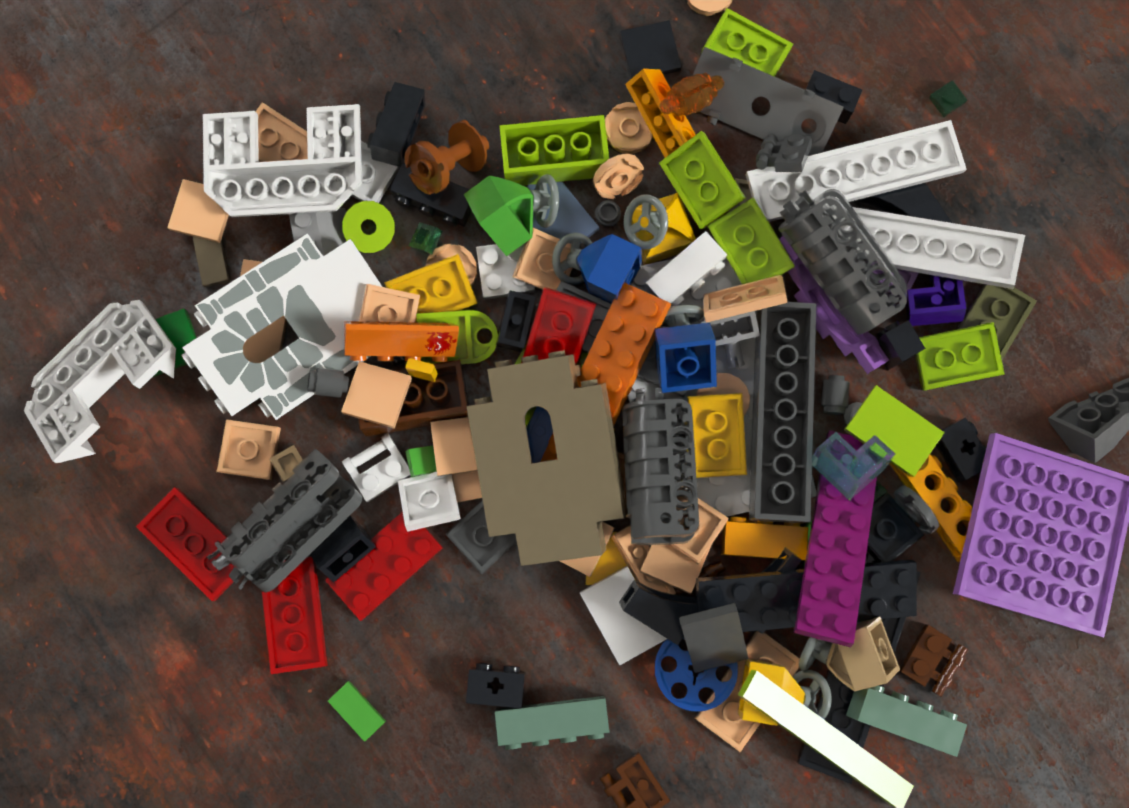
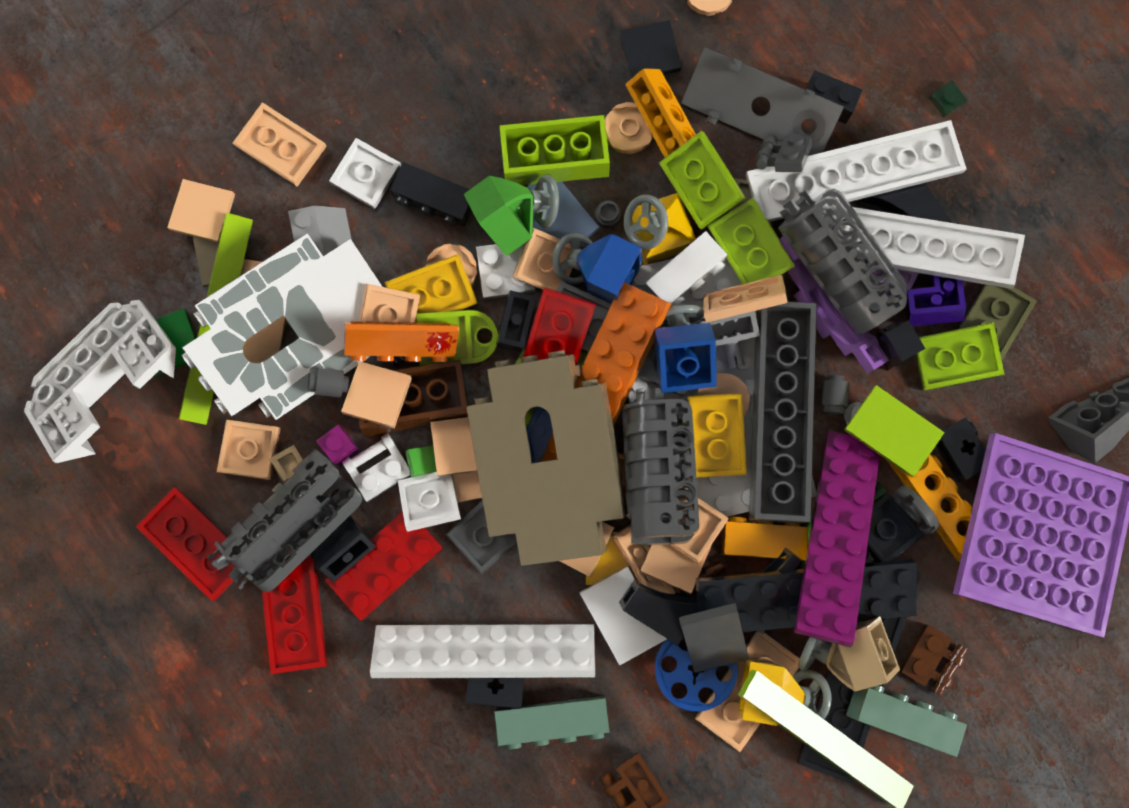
white slope [203,104,362,217] -> none
bright green tile [328,681,386,742] -> none
lime tile [342,200,395,253] -> none
black brick [367,82,426,167] -> none
dark orange piece [405,120,489,195] -> none
yellow tile [405,358,438,382] -> none
clear green plate [409,222,443,255] -> none
light nougat tile [593,154,644,199] -> none
clear orange piece [659,72,724,117] -> none
lime tile [701,8,793,76] -> none
clear light blue brick [812,432,895,501] -> none
none -> lime tile [178,213,253,425]
none -> magenta brick [316,425,359,465]
none -> white plate [370,624,595,678]

